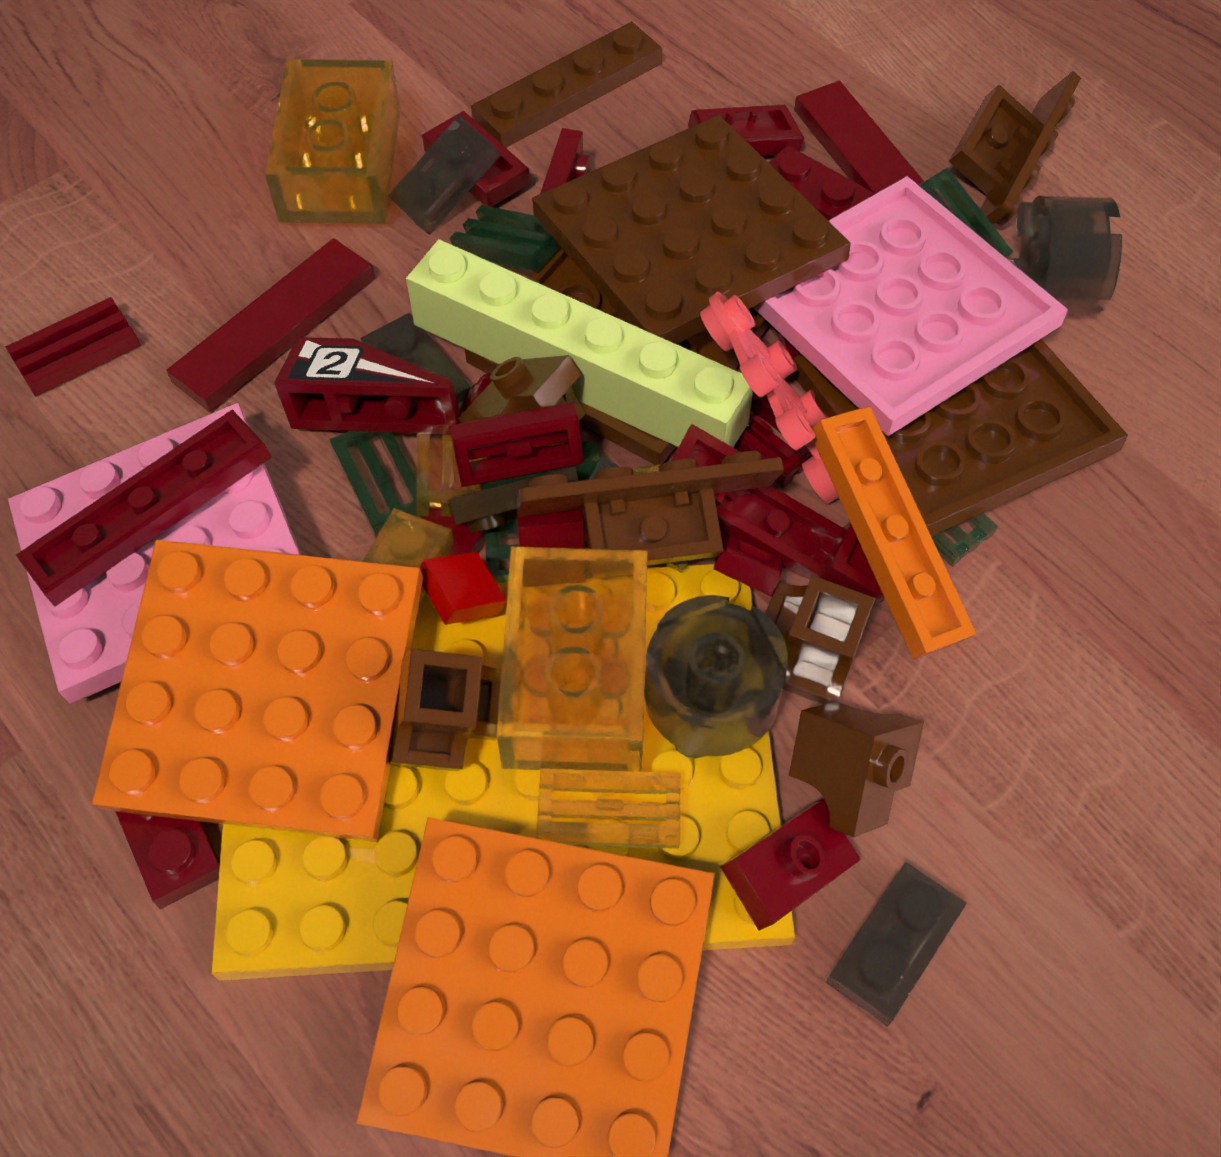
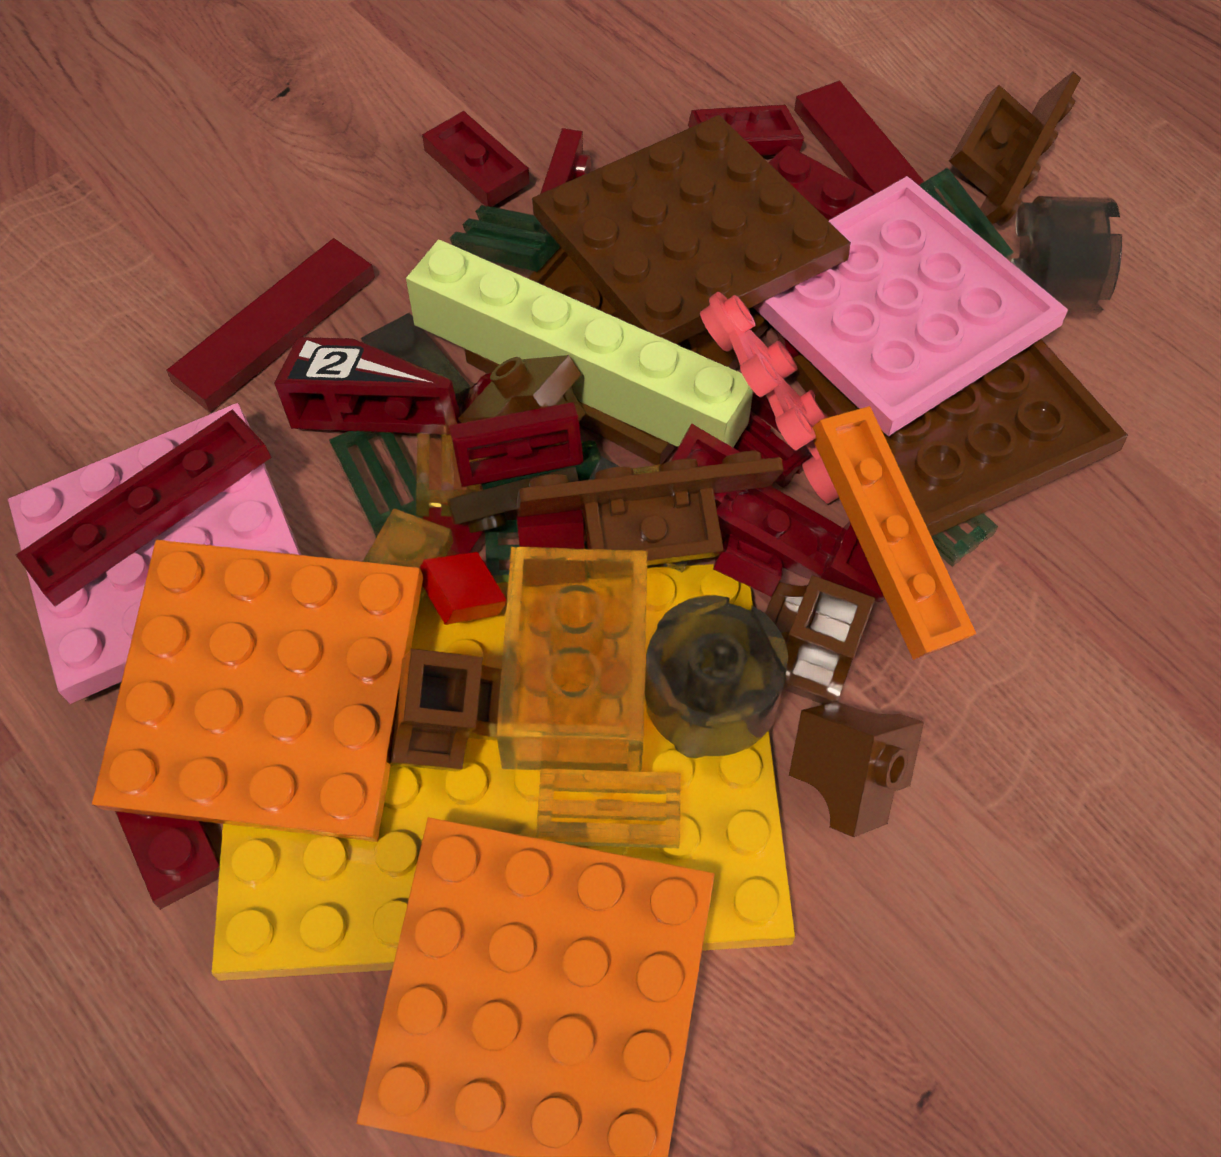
dark red tile [5,297,141,397] -> none
clear yellow brick [265,59,400,224] -> none
clear smoke plate [388,115,501,235] -> none
reddish brown plate [471,21,662,148] -> none
dark red plate [720,799,861,931] -> none
clear smoke plate [826,862,967,1027] -> none

